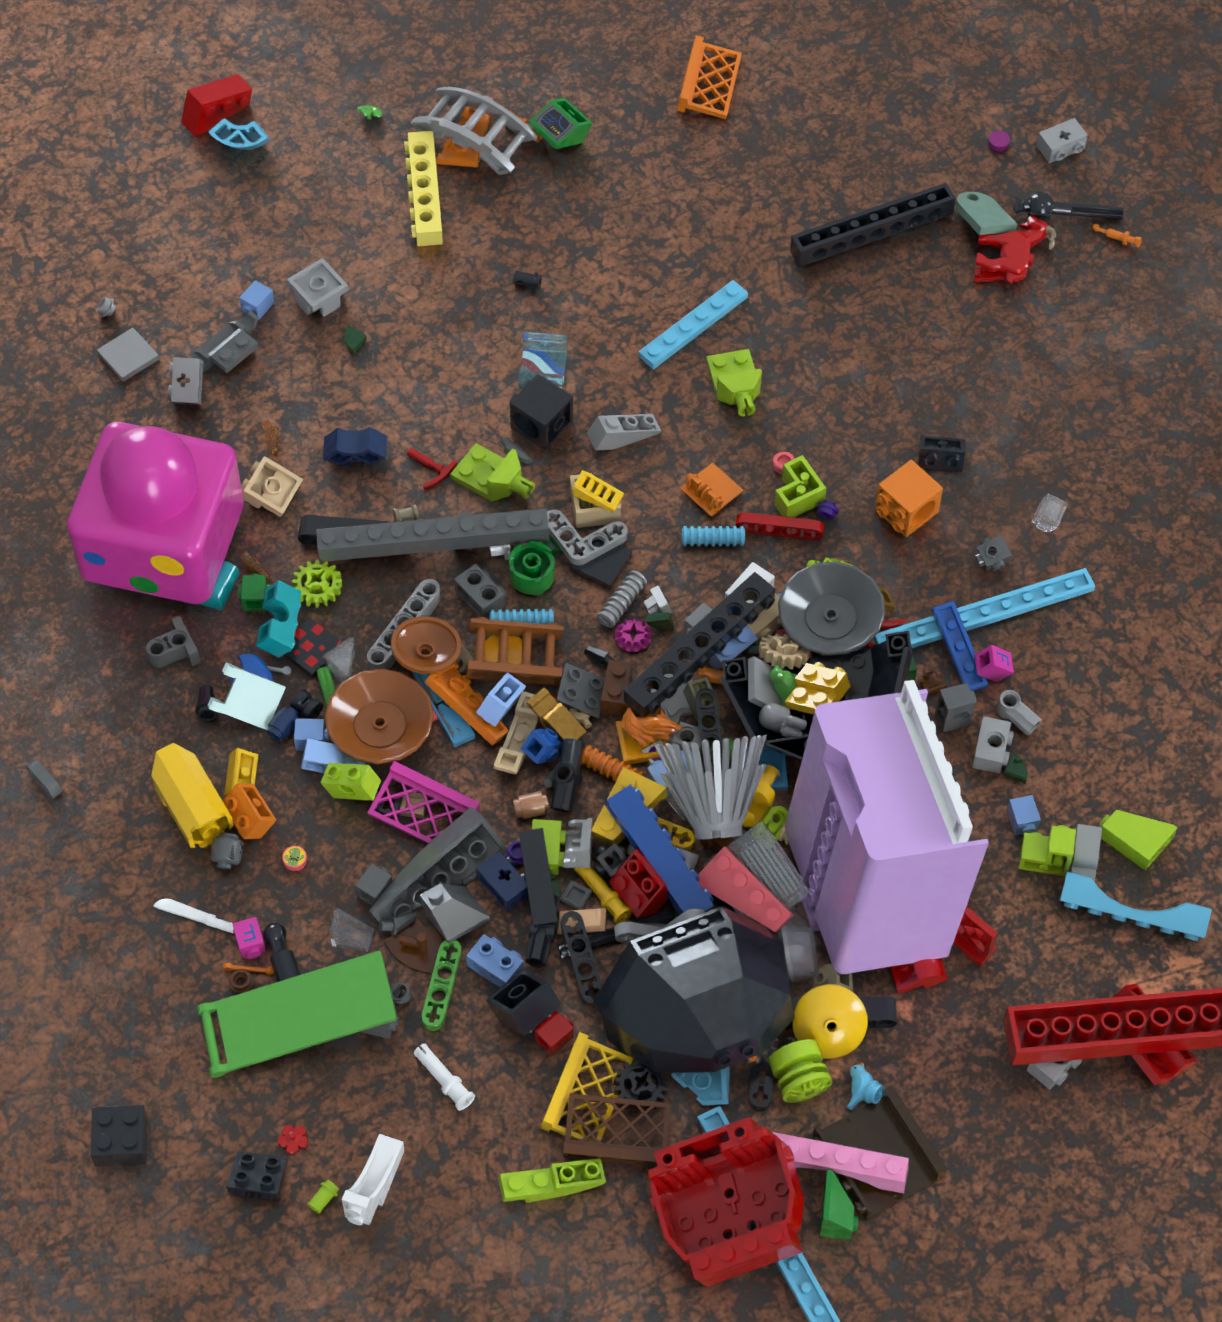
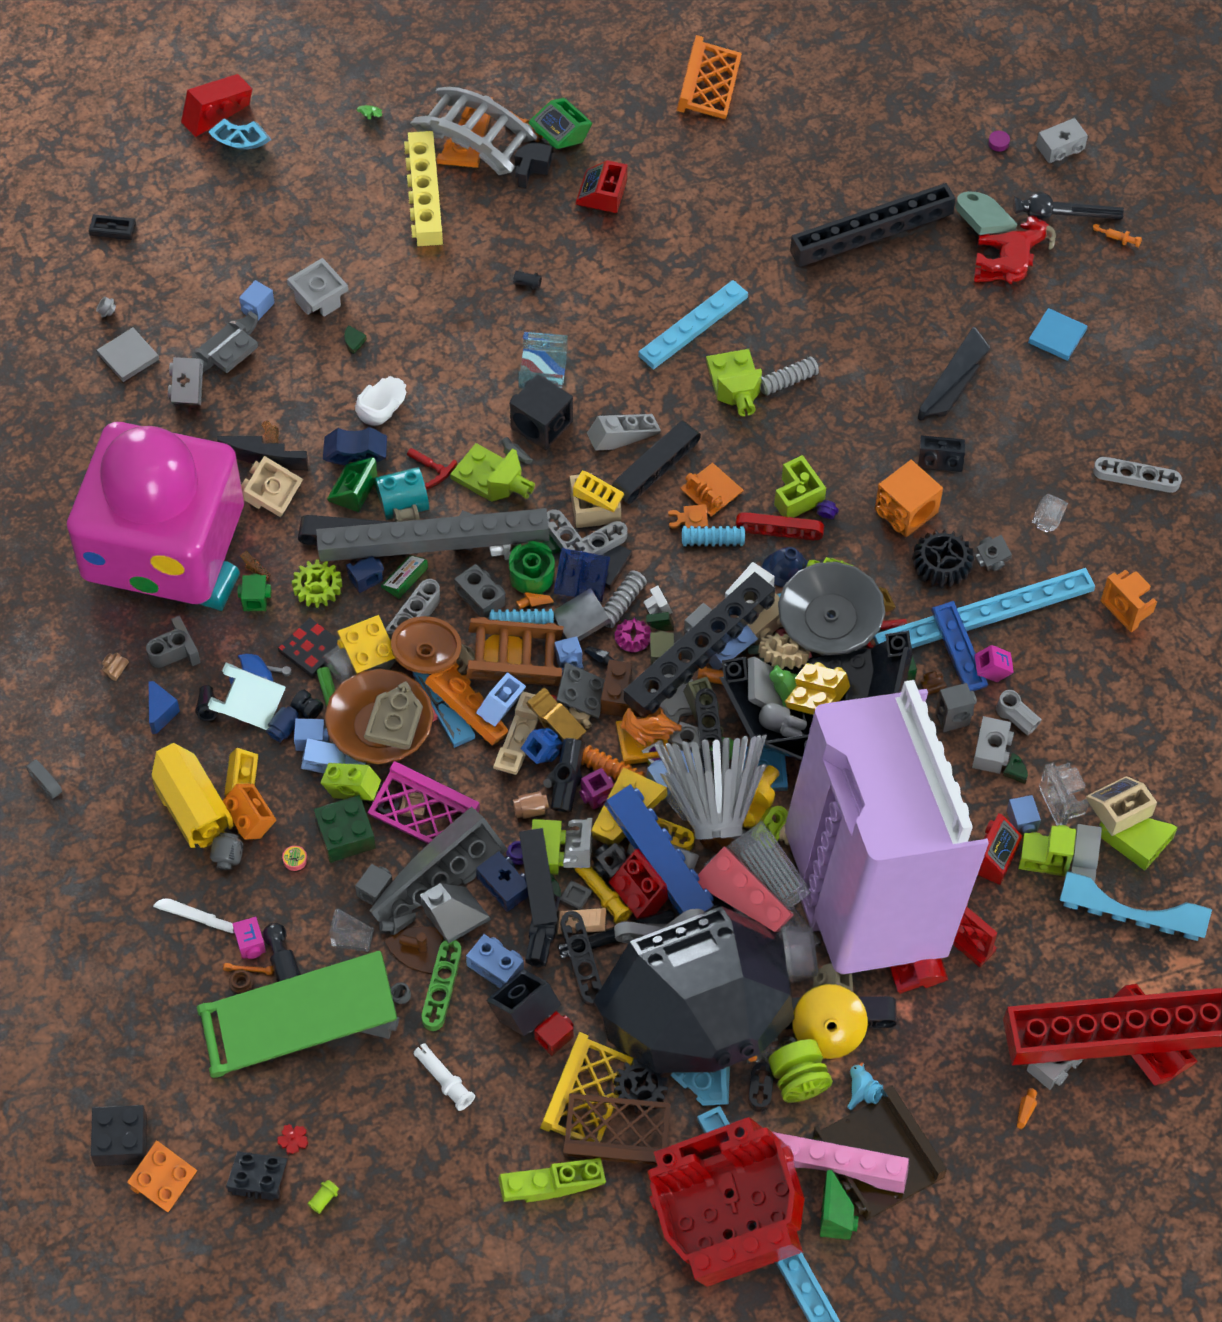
teal arch [256,580,301,658] -> none
white arch [342,1134,404,1225] -> none
coral tile [772,452,795,474] -> none
none -> black tile [89,214,136,240]
none -> medium nougat plate [102,652,129,681]
none -> orange hinge [127,1140,197,1213]
none -> blue slope [149,681,180,734]
none -> black slope [217,436,308,471]
none -> dark green brick [313,795,376,863]
none -> green slope [327,457,378,512]
none -> yellow hinge [337,615,395,674]
none -> dark blue brick [346,556,384,593]
none -> white hair [355,376,406,426]
none -> dark tan tile [364,681,423,750]
none -> teal brick [374,467,430,520]
none -> slope [381,555,428,599]
none -> black brick [515,143,553,188]
none -> orange bar [515,593,554,610]
none -> flat silver slope [553,588,611,641]
none -> clear blue slope [554,548,610,602]
none -> medium blue brick [555,636,584,673]
none -> red slope [576,160,628,213]
none -> magenta brick [579,768,615,810]
none -> black beam [612,421,701,504]
none -> olive brick [650,631,674,666]
none -> orange plate [668,504,708,529]
none -> light grey piece [760,356,819,396]
none -> dark blue hat [762,547,808,587]
none -> black gear [912,529,974,588]
none -> black wedge [918,327,990,421]
none -> slope [978,813,1022,885]
none -> orange bar [1017,1088,1037,1129]
none -> dark azure tile [1028,308,1087,361]
none -> clear panel [1039,762,1089,826]
none -> tan slope [1086,776,1157,836]
none -> light grey beam [1093,457,1182,493]
none -> orange panel [1100,570,1157,632]

